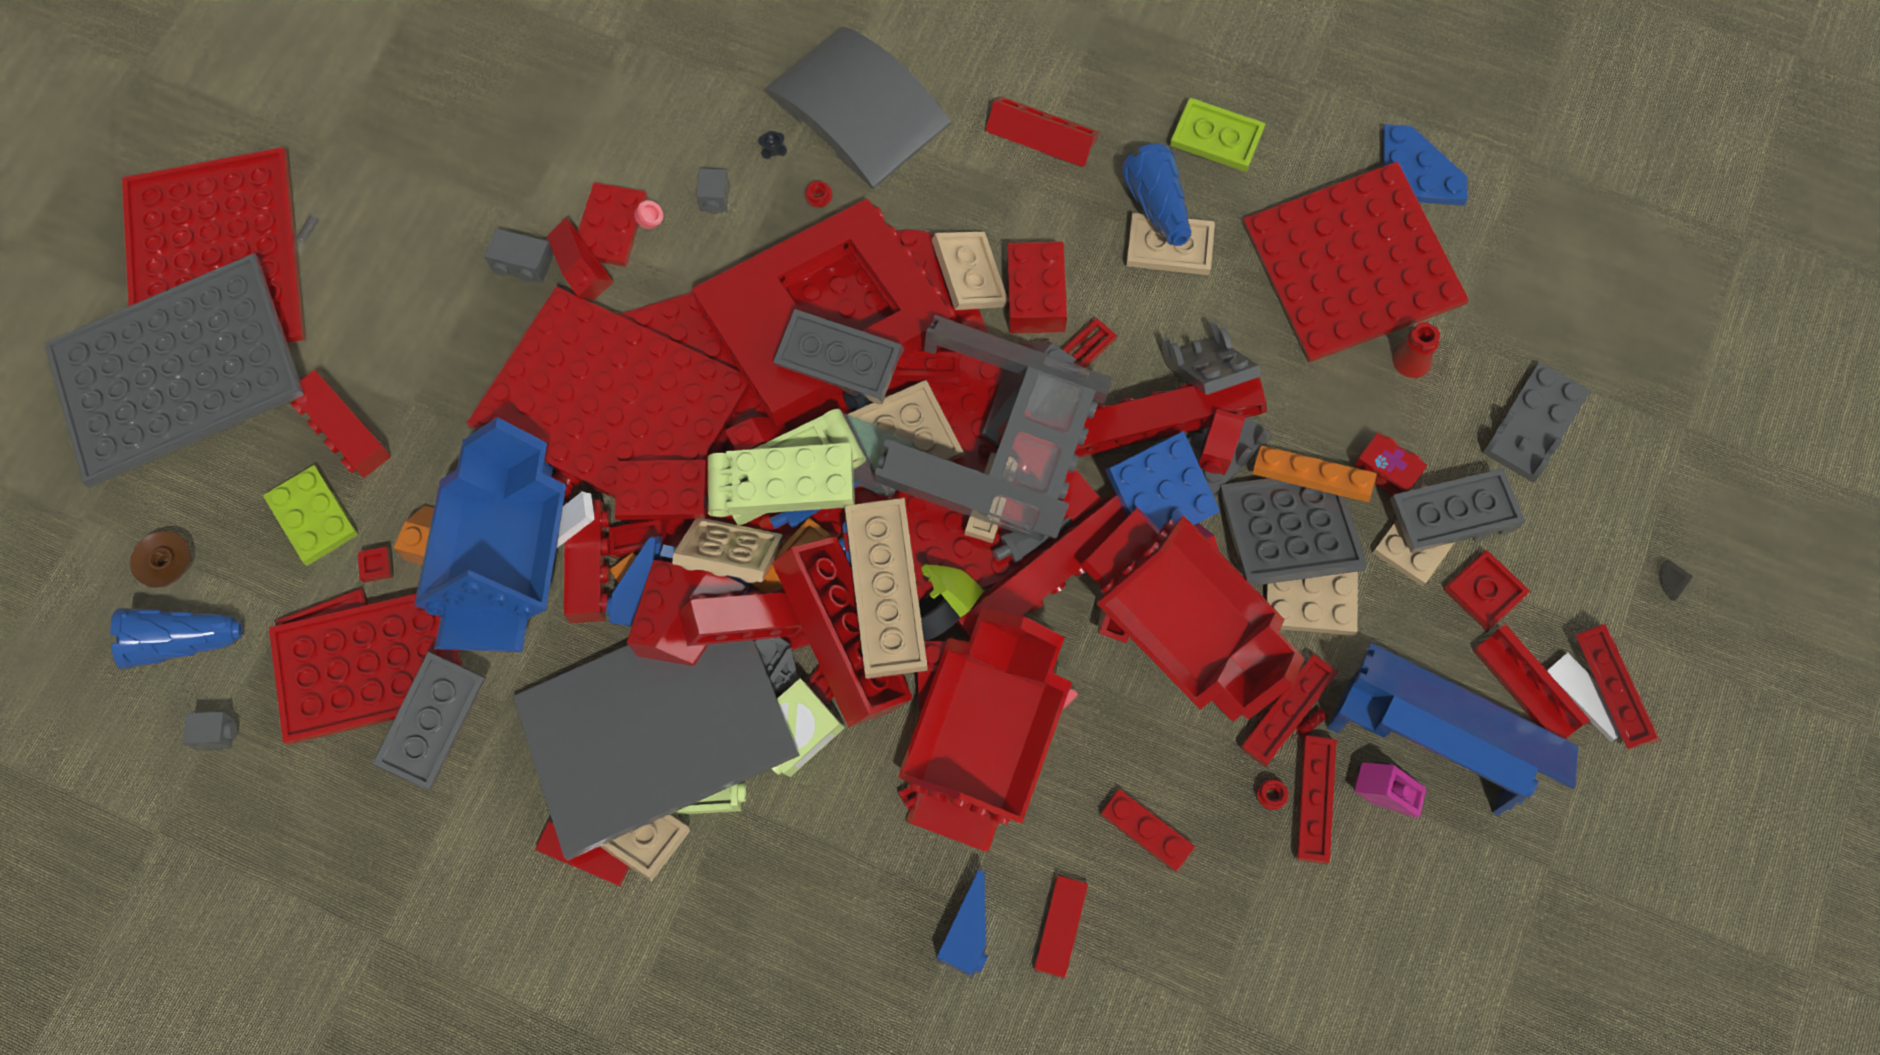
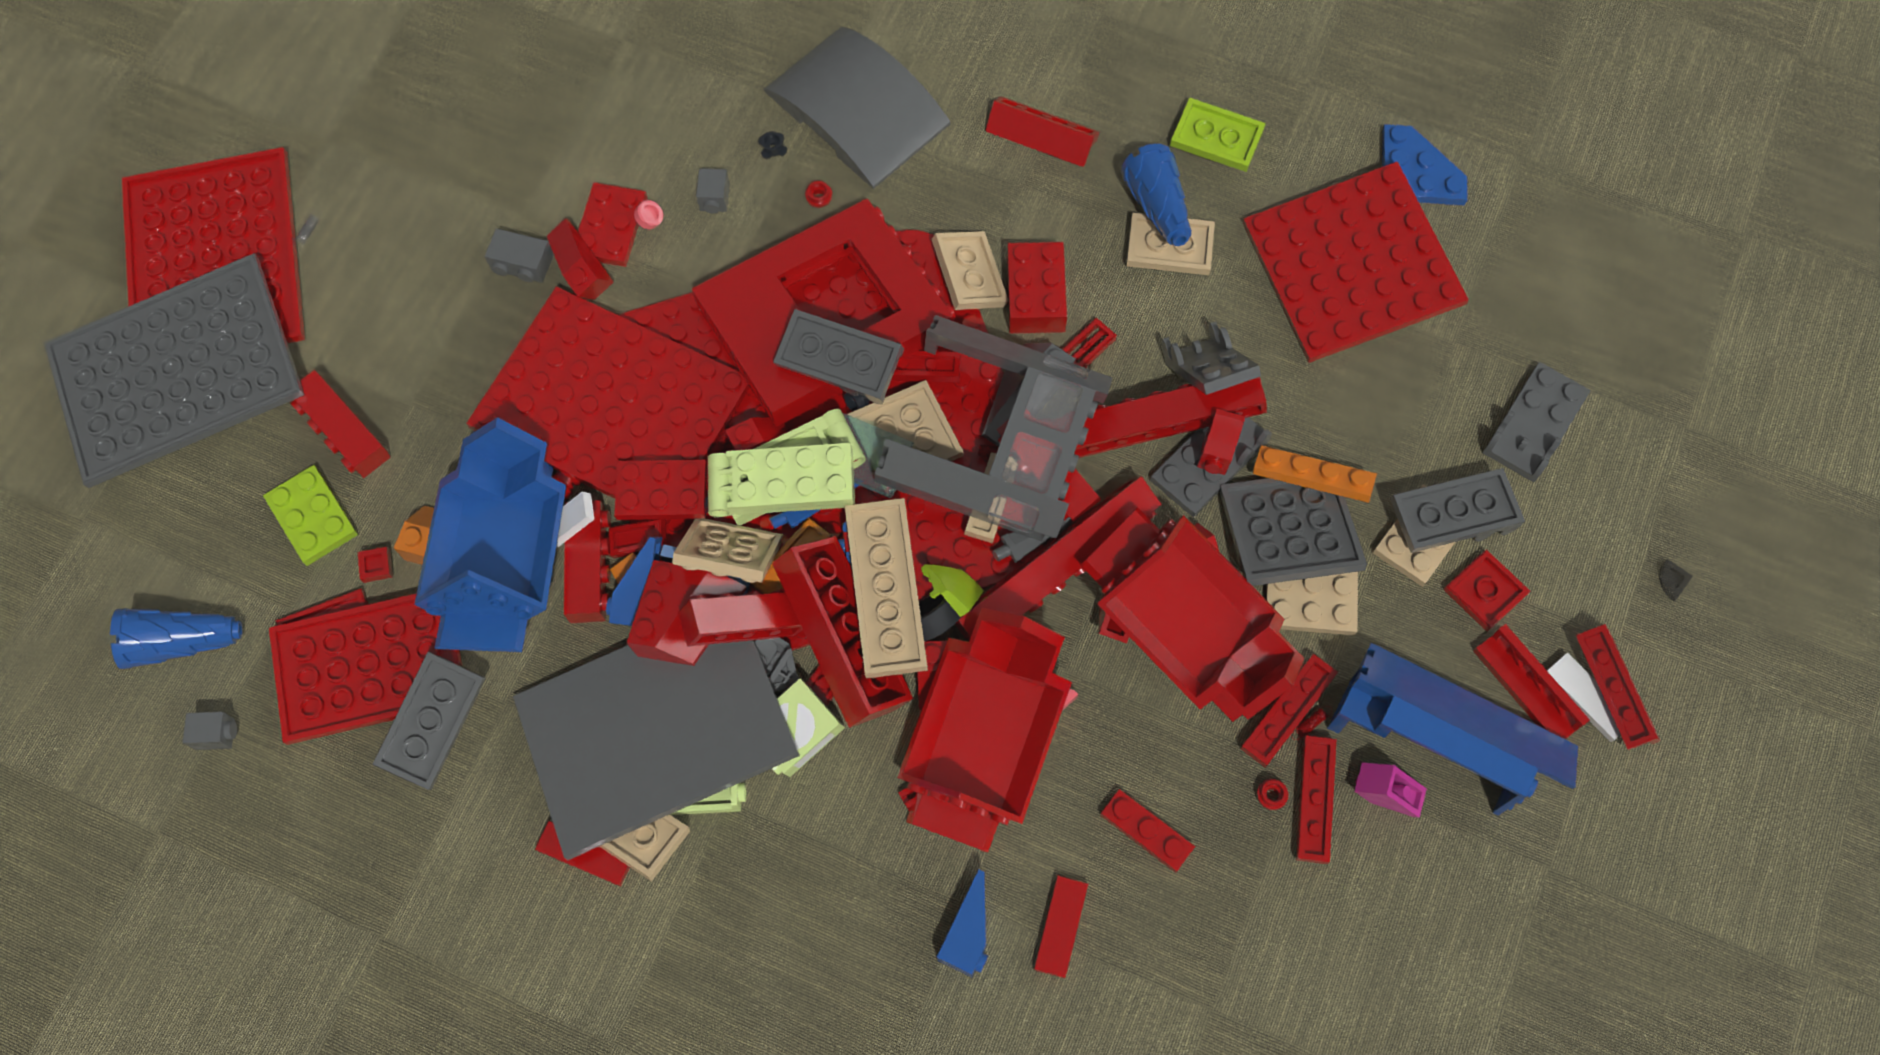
reddish brown dish [130,531,191,588] -> none
blue plate [1105,431,1220,529] -> none
red brick [1354,433,1427,496] -> none
red plant [1392,322,1440,378] -> none

